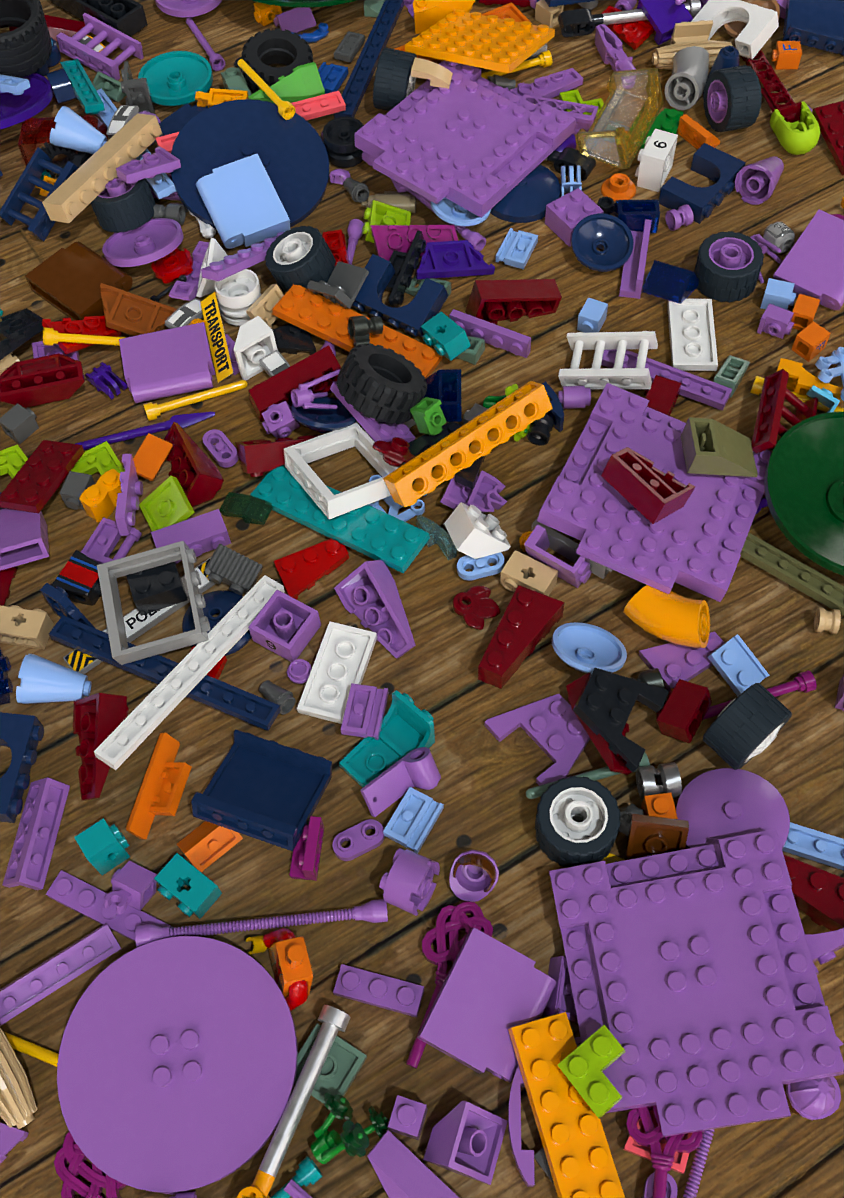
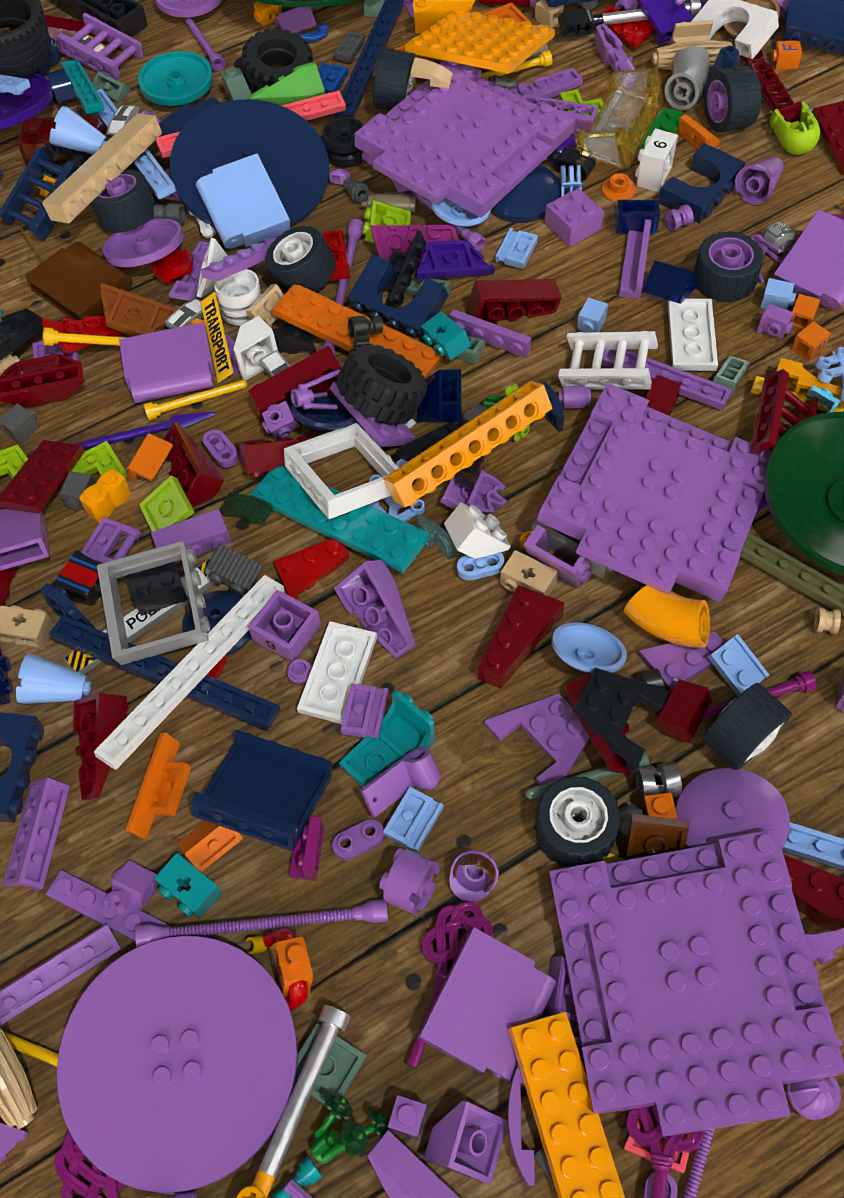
teal brick [74,818,130,875] -> none
dark purple arm [85,362,127,400] -> none
medium lavender wing [115,454,143,536] -> none
medium lavender wing [116,146,181,184] -> none
dark grey bracket [121,61,155,114] -> none
black hinge [150,275,187,303] -> none
light orange plate [195,88,249,108] -> none
yellow piece [238,59,296,120] -> none
dark grey cone [259,680,296,715] -> none
dark grey bracket [306,261,369,309] -> none
medium lavender plate [333,964,424,1018] -> none
dark red plate [372,437,415,466] -> none
bright green brick [410,397,447,435] -> none
dark red plate [452,586,501,630] -> none
black wheel [527,414,554,446] -> none
lime plate [558,1025,626,1119] -> none
dark blue dish [571,213,634,272] -> none
black plate [597,197,615,215] -> none
dark red wedge [601,447,695,524] -> none
olive slope [680,417,758,477] -> none

